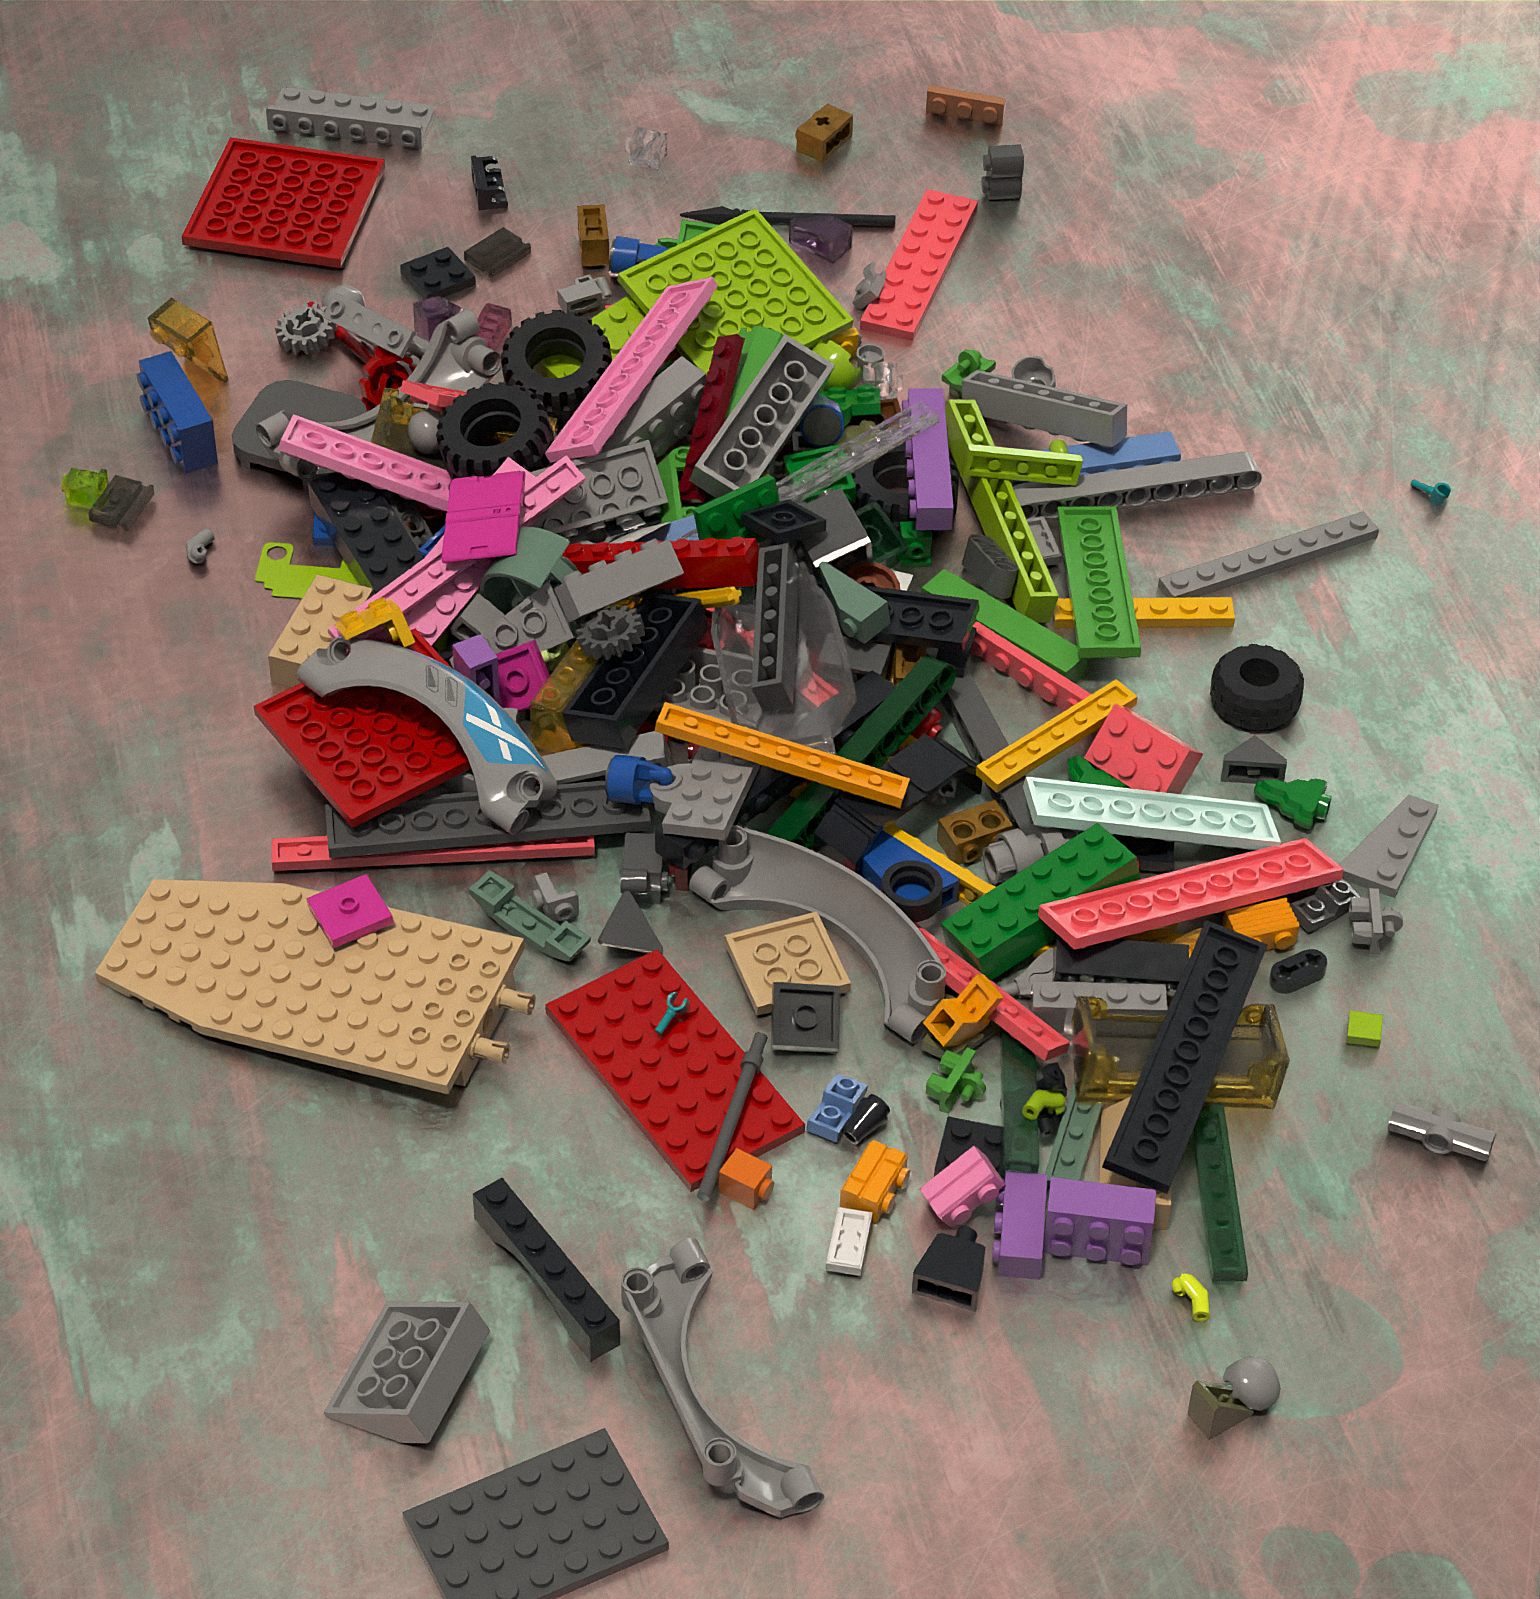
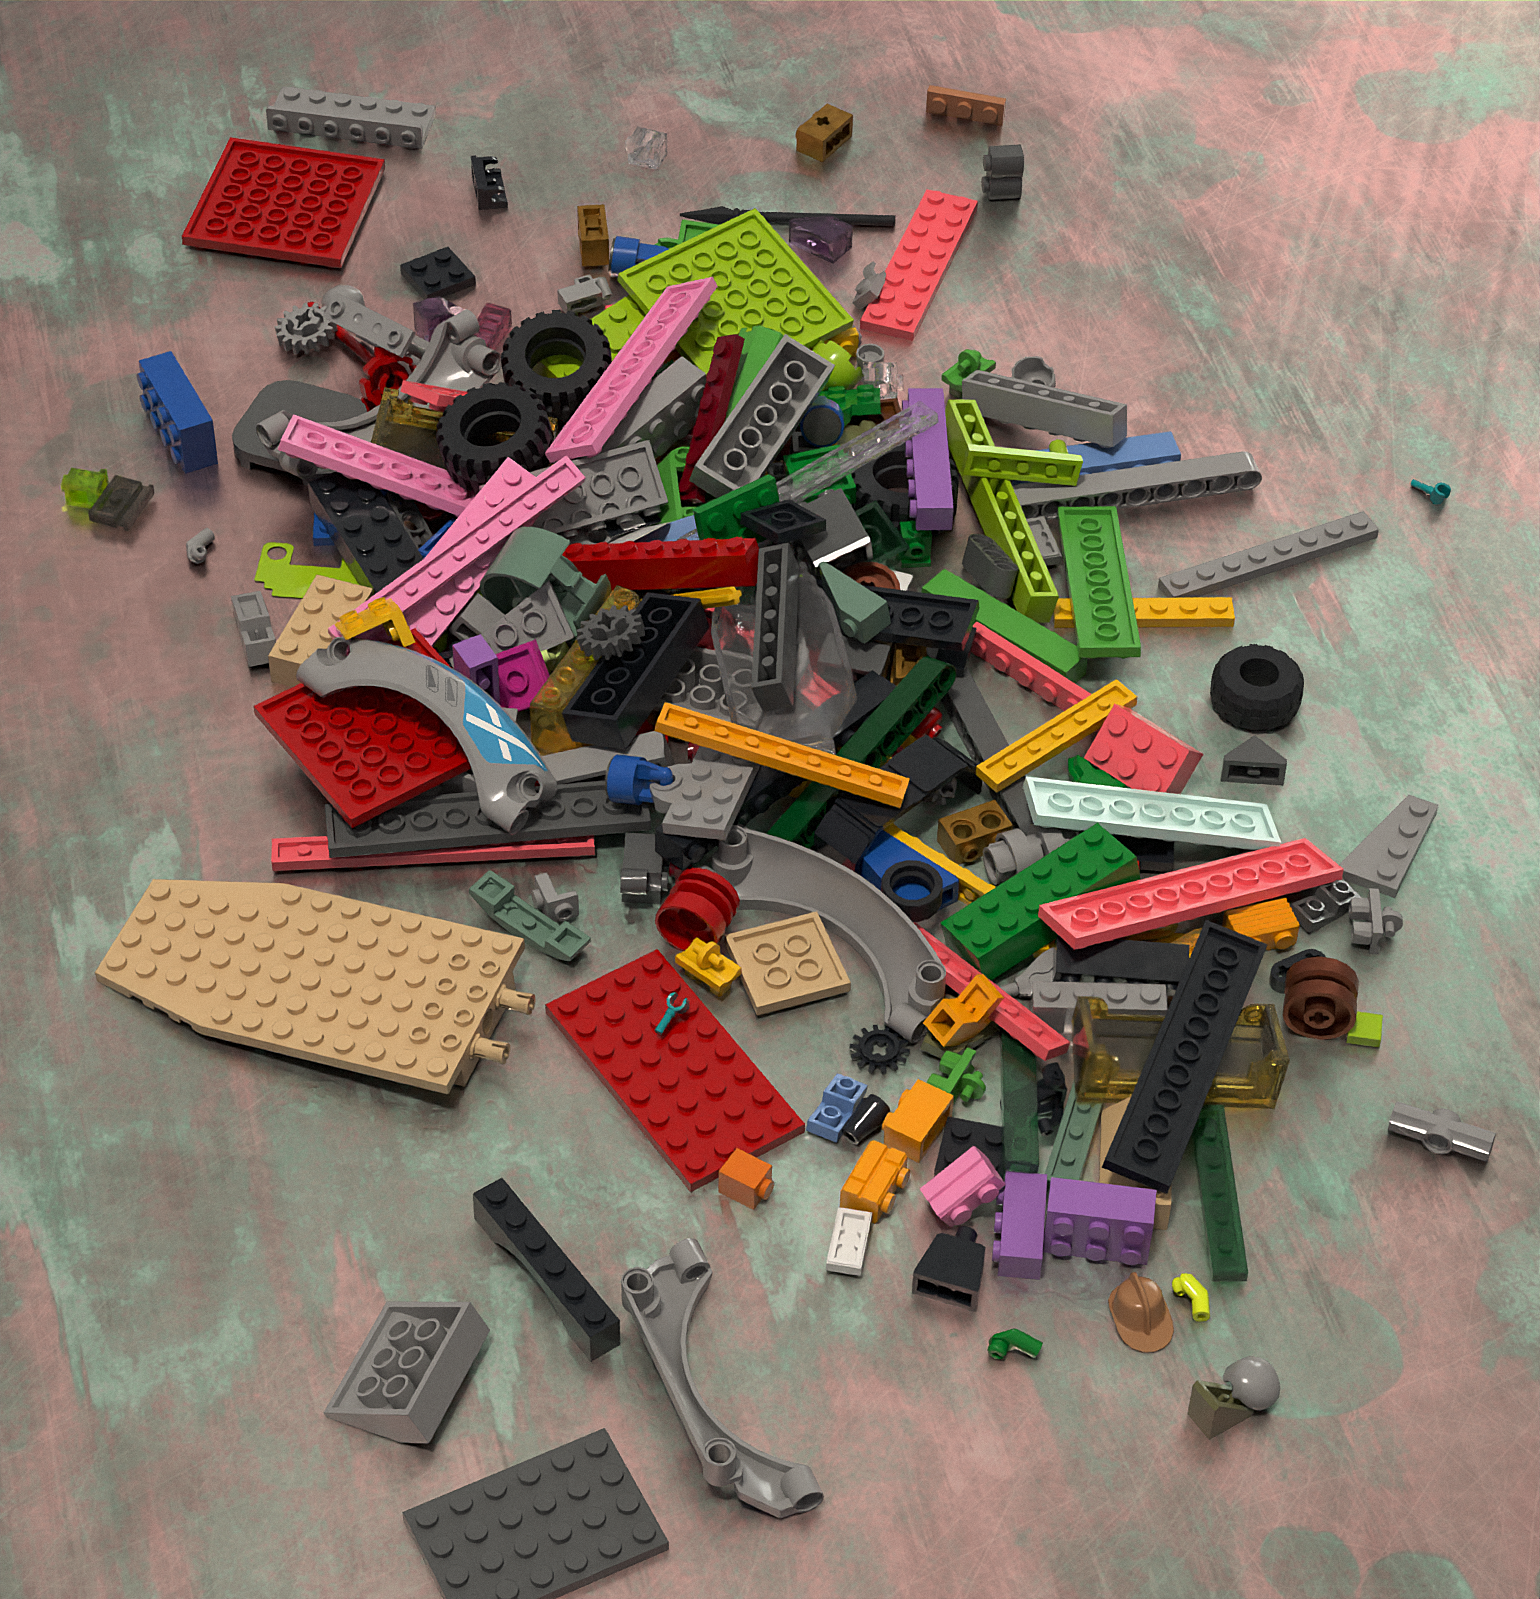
clear yellow slope [147,297,229,384] -> none
dark pink plate [306,874,394,948] -> none
light grey hair [407,408,442,456] -> none
dark pink piece [442,471,526,563] -> none
clear smoke plate [464,227,531,278] -> none
light grey brick [554,539,684,623] -> none
dark grey piece [598,891,663,953] -> none
dark grey bar [697,1032,768,1201] -> none
black plate [771,982,840,1053] -> none
lime arm [1022,1090,1066,1120] -> none
green rock [1253,778,1332,830] -> none
none -> light grey slope [231,591,276,667]
none -> red wheel [655,868,740,951]
none -> yellow hips [675,938,742,997]
none -> black gear [849,1025,910,1074]
none -> light orange brick [881,1079,954,1163]
none -> green arm [987,1328,1043,1359]
none -> medium nougat piece [1108,1272,1174,1353]
none -> copper wheel [1282,956,1359,1040]

